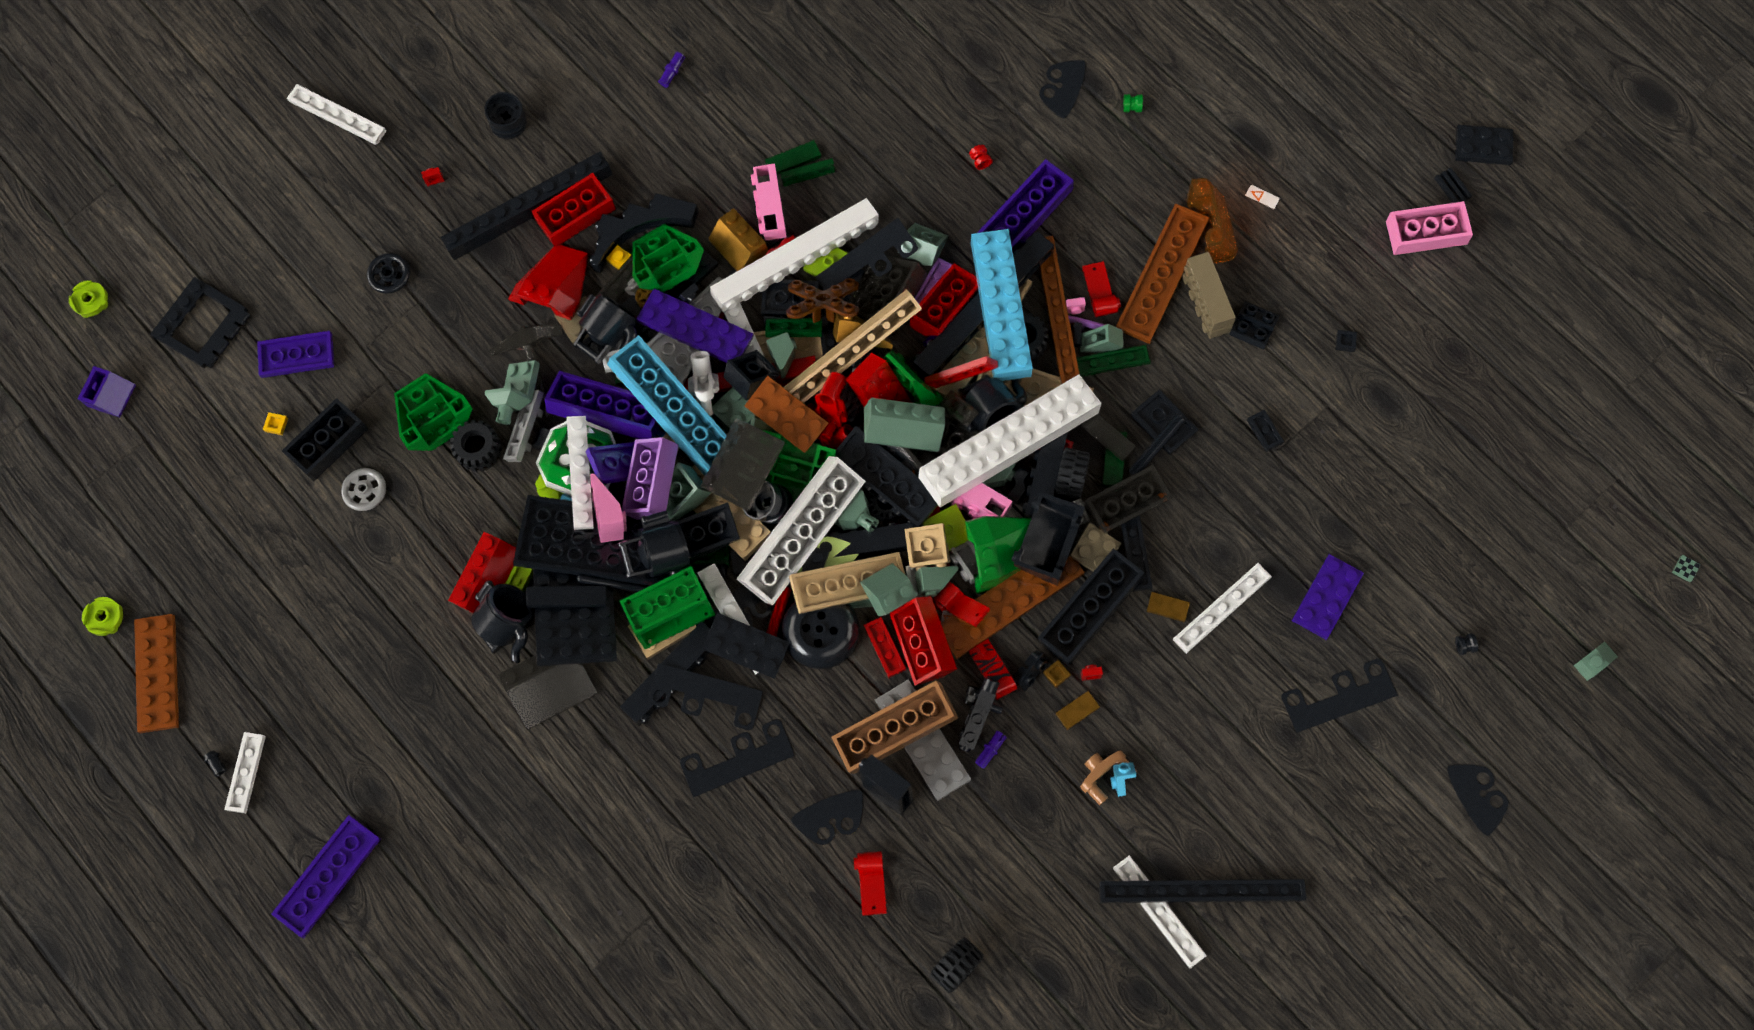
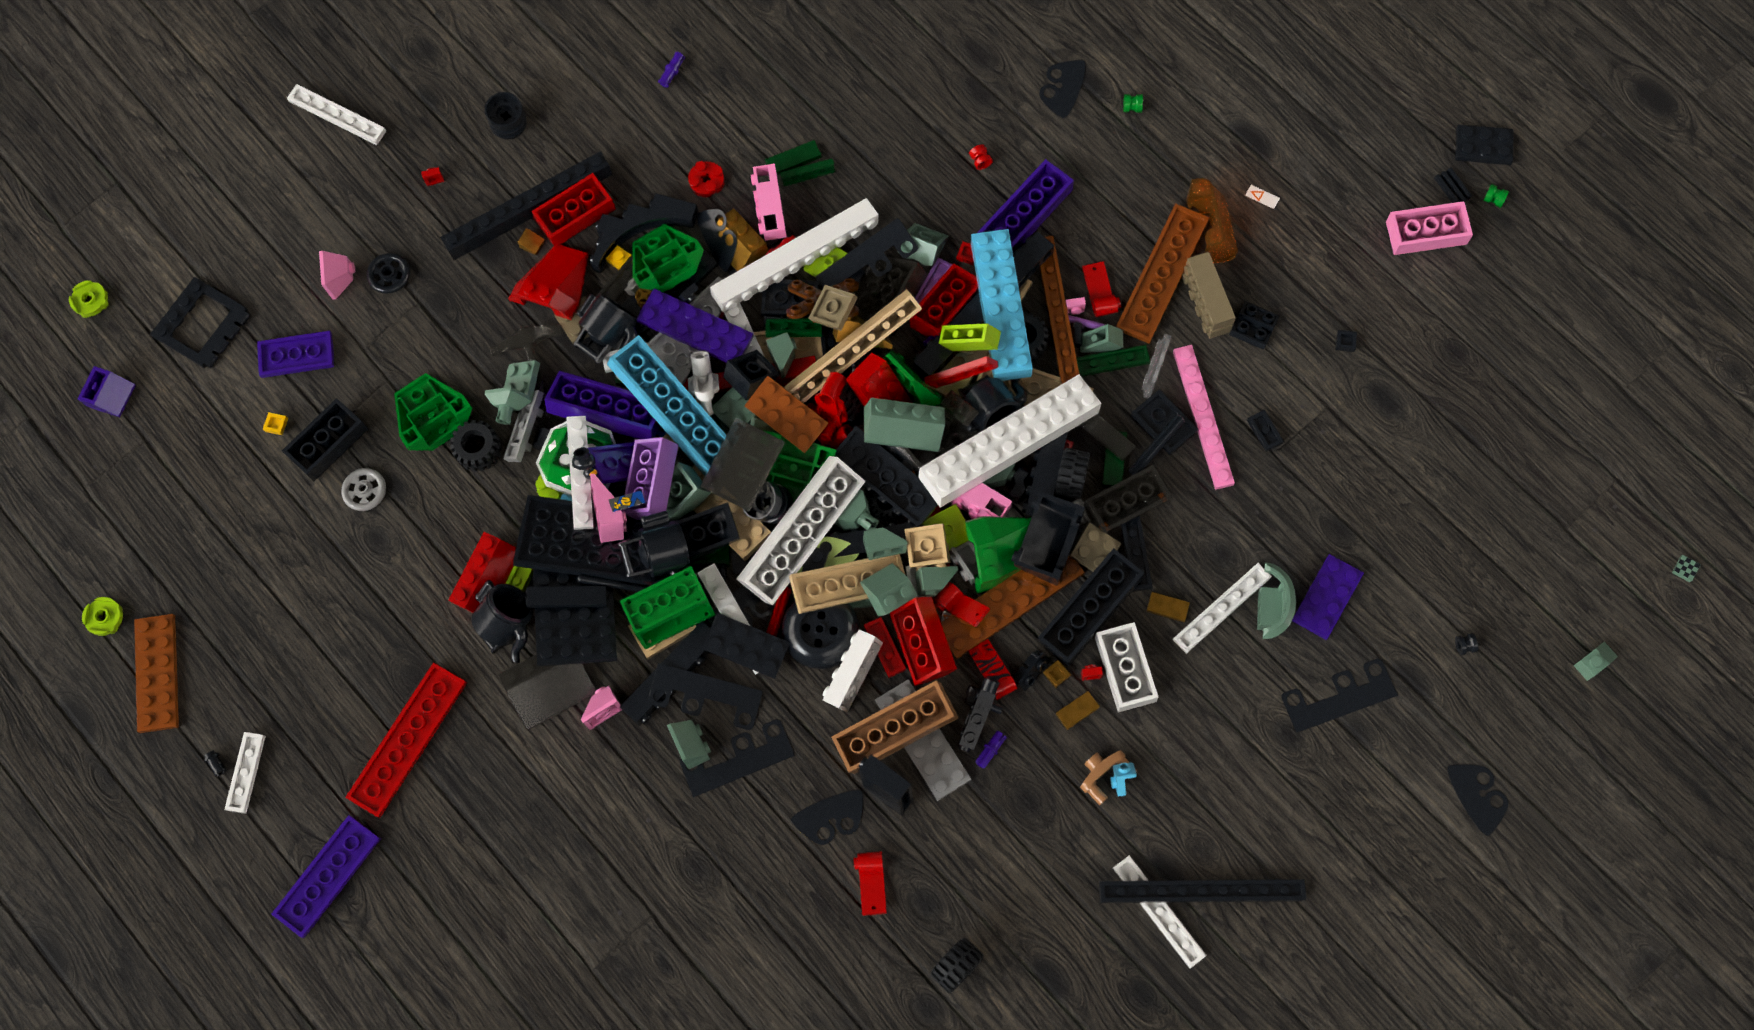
none -> bright pink slope [319,251,355,300]
none -> red plate [345,662,467,818]
none -> pearl gold slope [518,228,545,255]
none -> black animal [572,447,597,480]
none -> bright pink slope [581,686,622,730]
none -> sticker [608,491,645,512]
none -> sand green slope [667,720,711,769]
none -> red plate [688,161,725,197]
none -> black piece [697,209,737,272]
none -> dark tan plate [809,285,858,331]
none -> white slope [823,630,883,713]
none -> sand green slope [863,527,908,560]
none -> lime brick [939,323,1001,351]
none -> red plate [956,241,974,266]
none -> white brick [1095,622,1158,712]
none -> clear plate [1141,334,1172,399]
none -> bright pink plate [1173,345,1235,490]
none -> sand green piece [1257,562,1296,639]
none -> green wheel [1483,184,1509,208]

